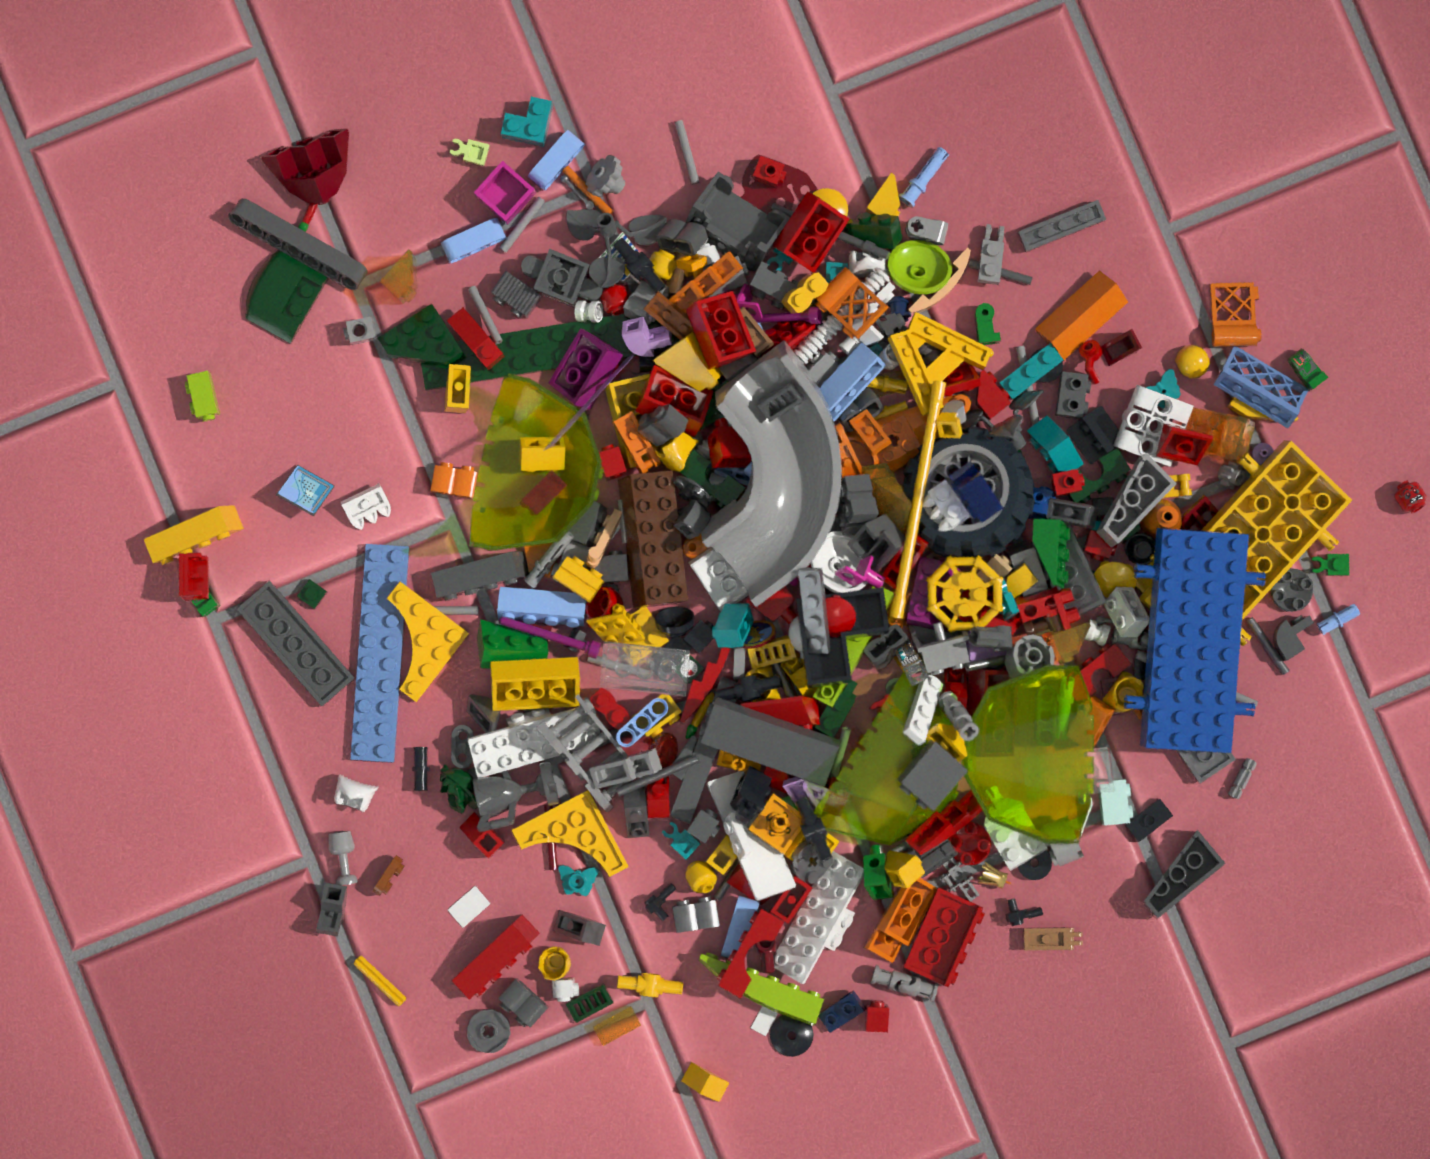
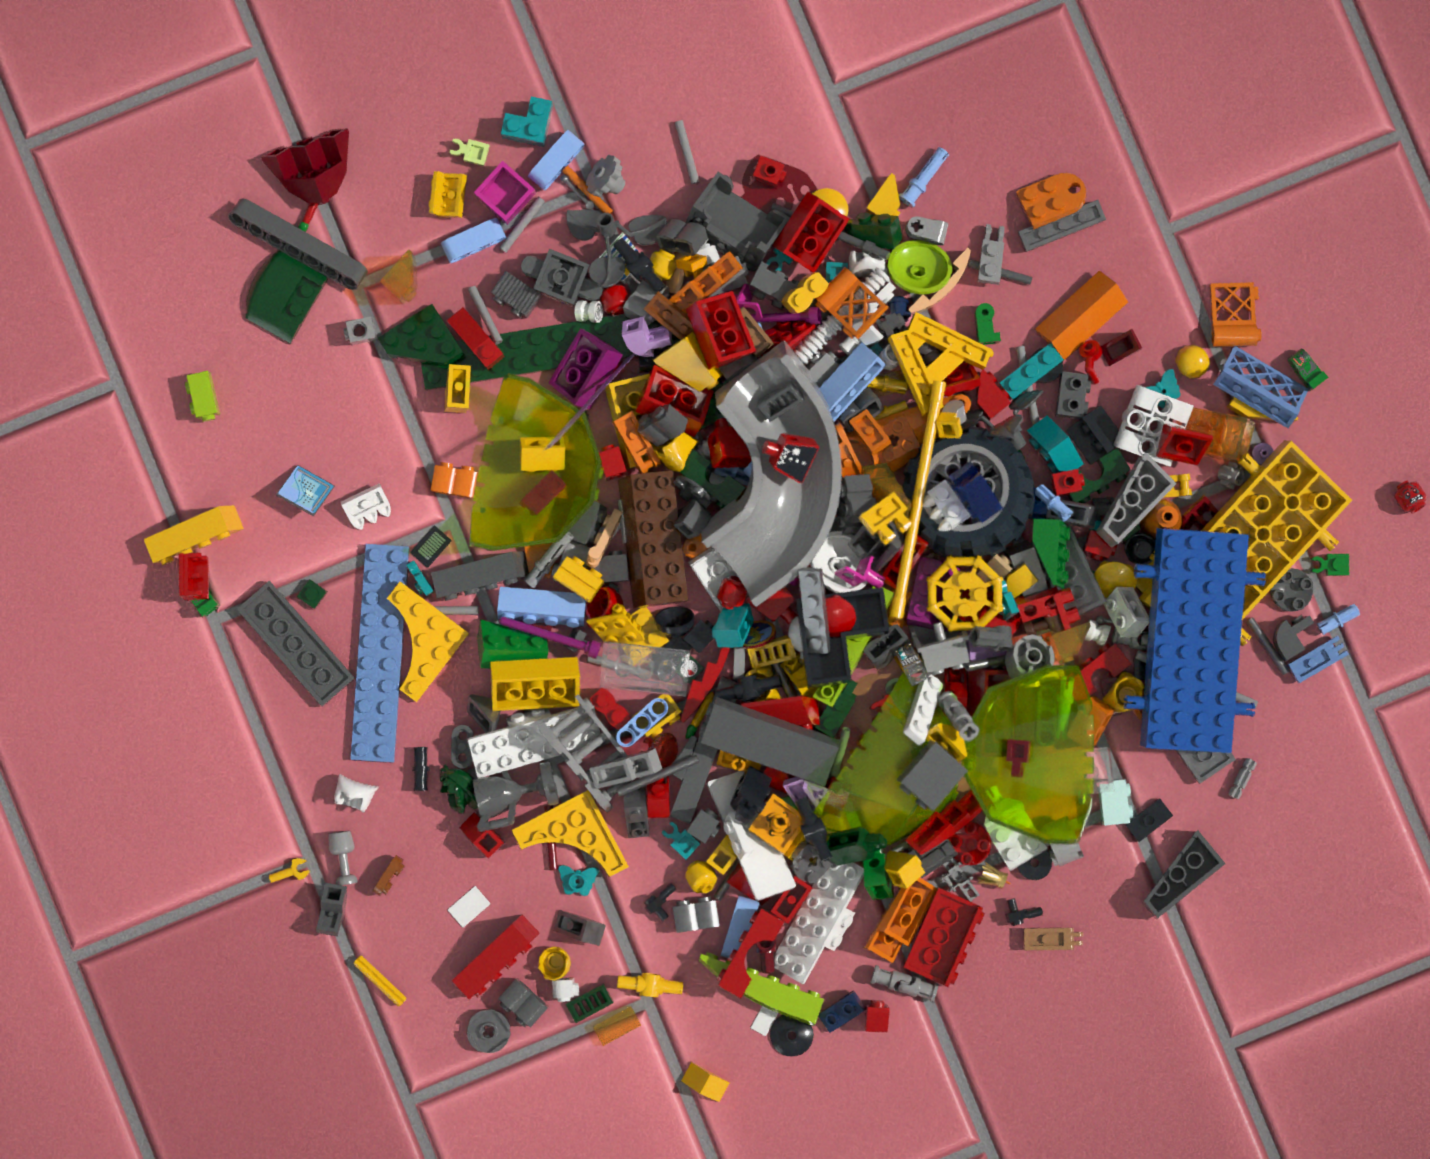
none -> yellow bar [269,858,310,883]
none -> teal plate [406,560,435,596]
none -> black sticker [410,525,452,568]
none -> yellow bracket [429,171,467,218]
none -> red head [717,575,748,609]
none -> torso [762,433,819,484]
none -> dark green hinge [826,827,887,866]
none -> yellow plate [859,492,912,545]
none -> dark red plate [1006,739,1031,777]
none -> orange plate [1016,173,1086,230]
none -> light blue axle [1035,484,1073,522]
none -> medium blue hinge [1287,636,1349,683]

